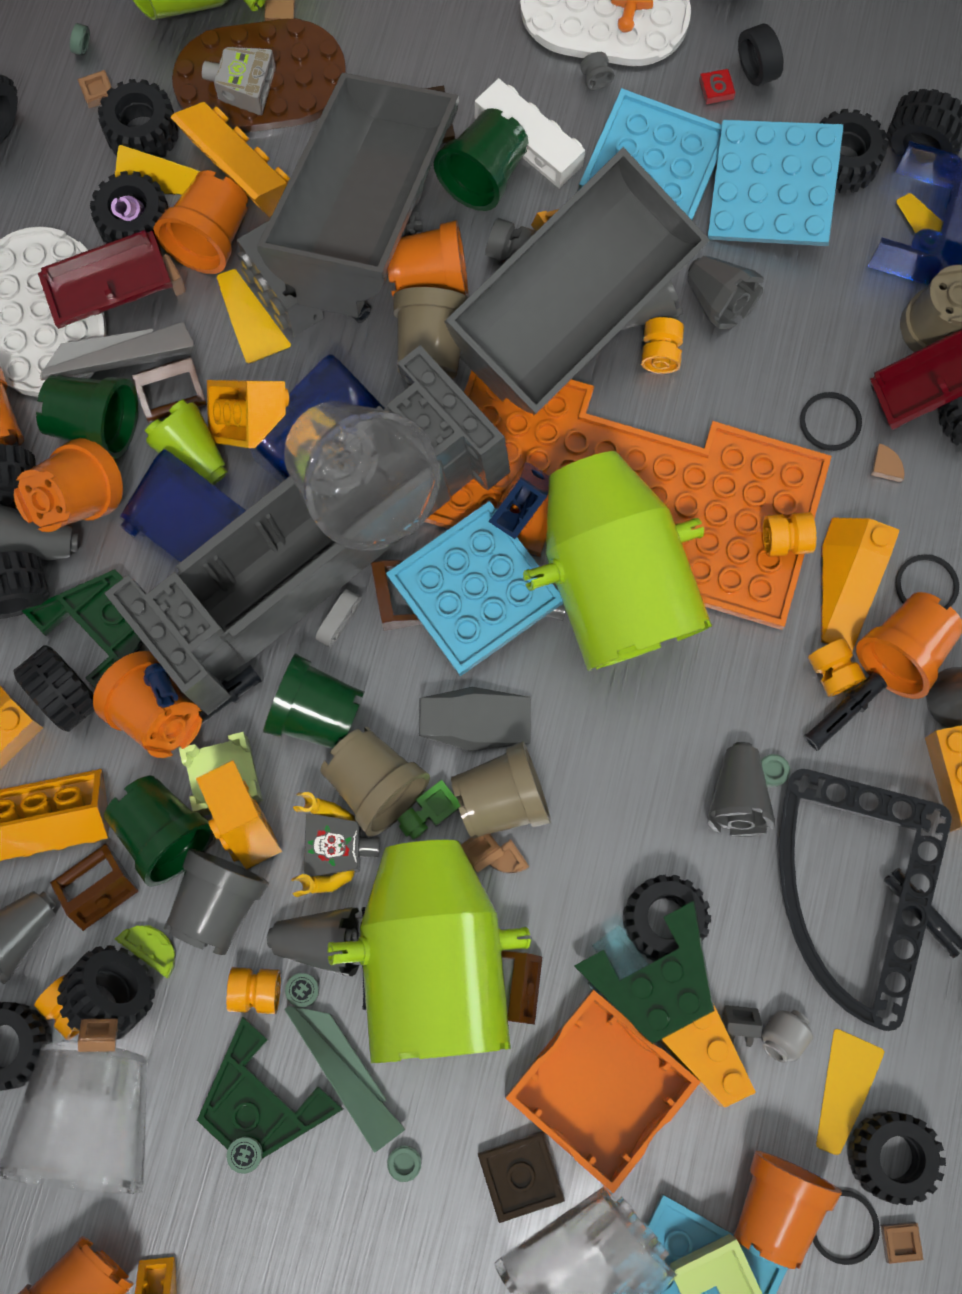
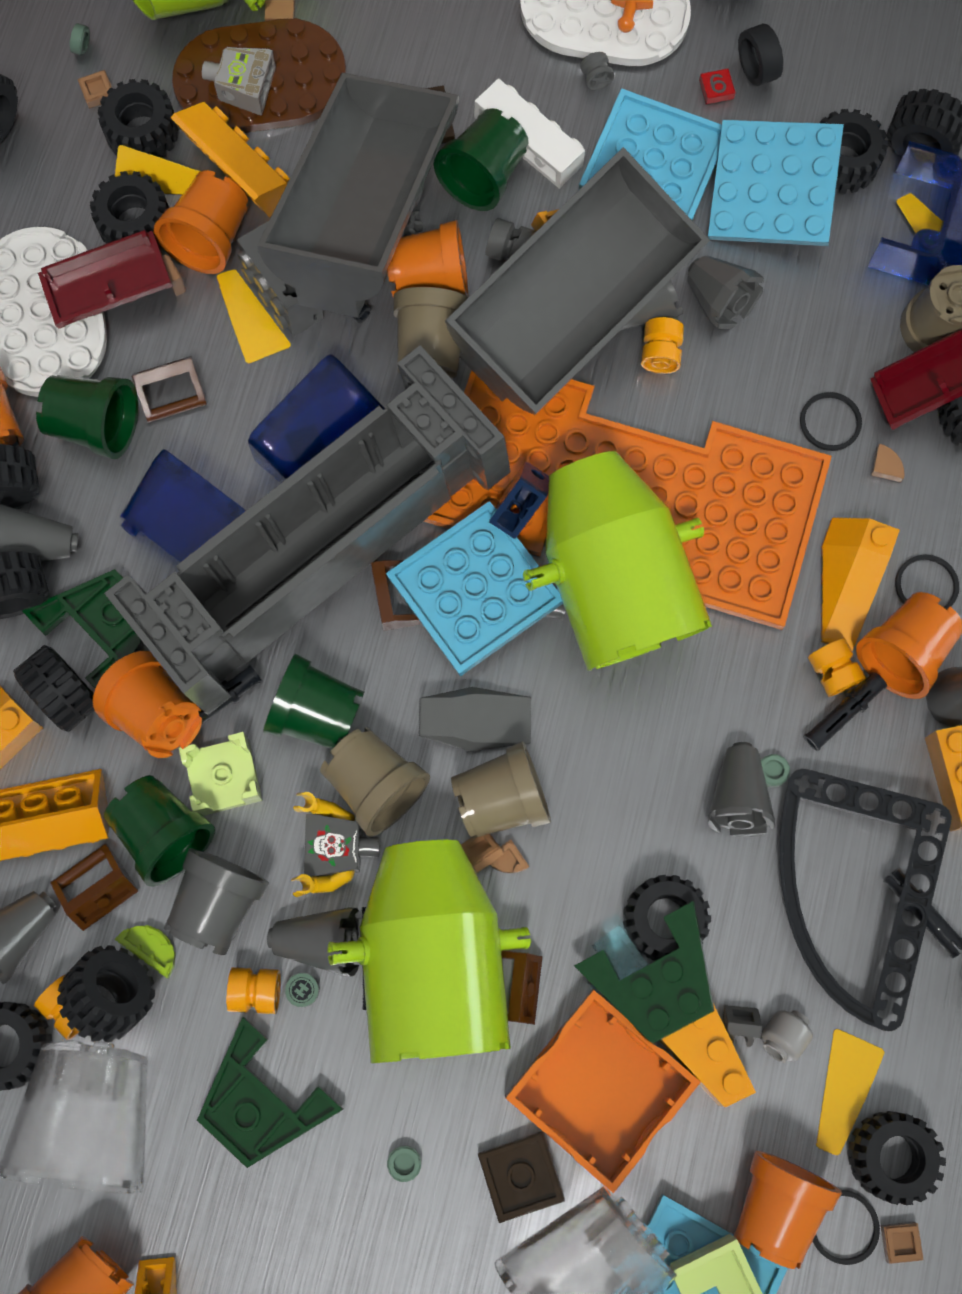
orange piece [14,438,123,532] -> none
light grey wedge [40,322,194,381] -> none
medium nougat tile [78,1019,118,1052] -> none
lavender pin [111,196,145,221] -> none
dark blue pin [143,663,179,708] -> none
lime cone [145,399,228,488] -> none
light orange wedge [196,760,282,870] -> none
light orange slope [207,380,289,448] -> none
sand green tile [226,1136,263,1174] -> none
clear cone [284,401,441,551] -> none
sand green wedge [284,1006,405,1153] -> none
light grey beam [315,589,361,647] -> none
bright green plate [397,780,460,840] -> none
light orange wheel [762,512,817,557] -> none

